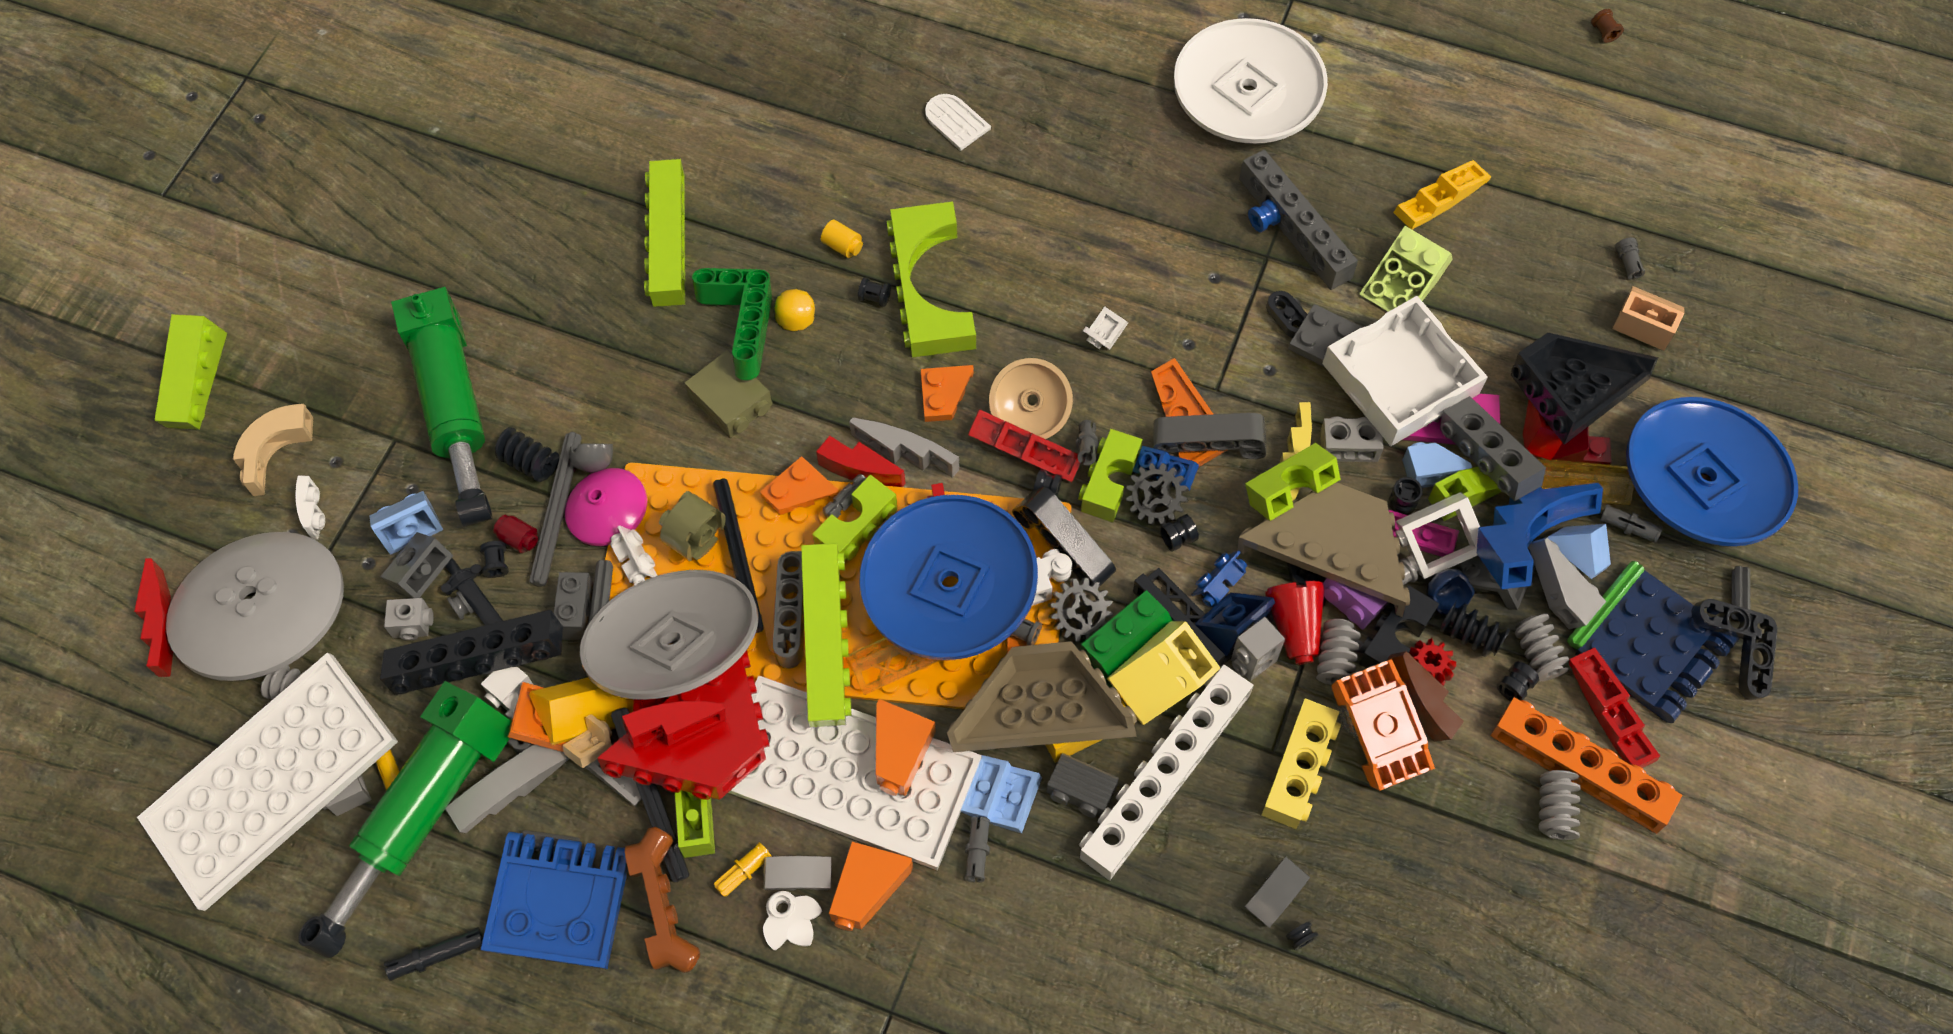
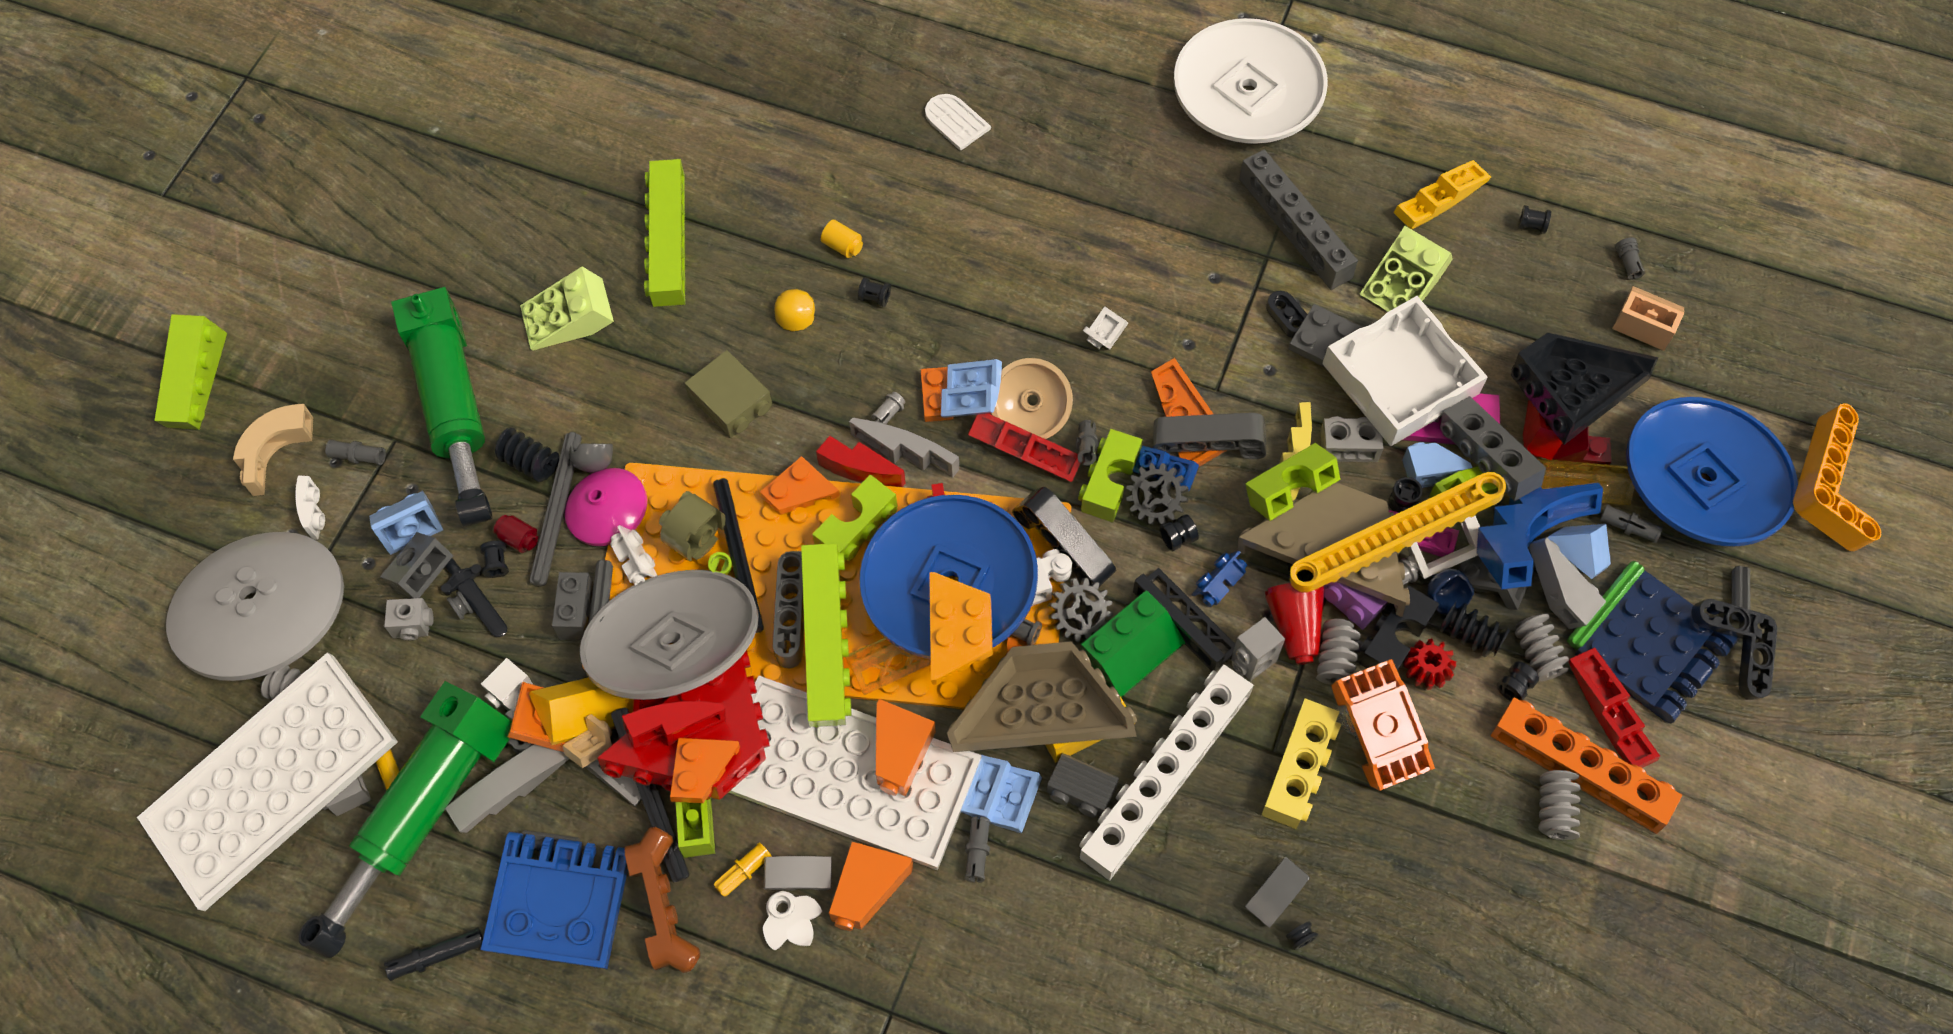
red slope [134,558,174,677] -> none
black brick [380,609,563,695] -> none
green beam [692,268,772,380] -> none
dark grey axle [823,474,866,518] -> none
lime arch [886,201,976,358] -> none
black wheel [1033,469,1063,497] -> none
light yellow slope [1107,621,1220,725] -> none
dark blue slope [1195,592,1275,657] -> none
blue wheel [1248,199,1281,232] -> none
reddish brown slope [1387,651,1464,742] -> none
reddish brown bush [1591,9,1624,43] -> none
none -> dark grey pin [325,440,386,465]
none -> yellowish green slope [520,267,614,350]
none -> orange wing [670,738,740,803]
none -> lime hinge [708,552,732,575]
none -> light grey pin [871,392,906,424]
none -> light orange wing [930,572,993,685]
none -> light blue slope [941,359,1002,418]
none -> yellow gear [1290,472,1506,593]
none -> black bush [1518,205,1551,234]
none -> light orange beam [1793,403,1881,551]

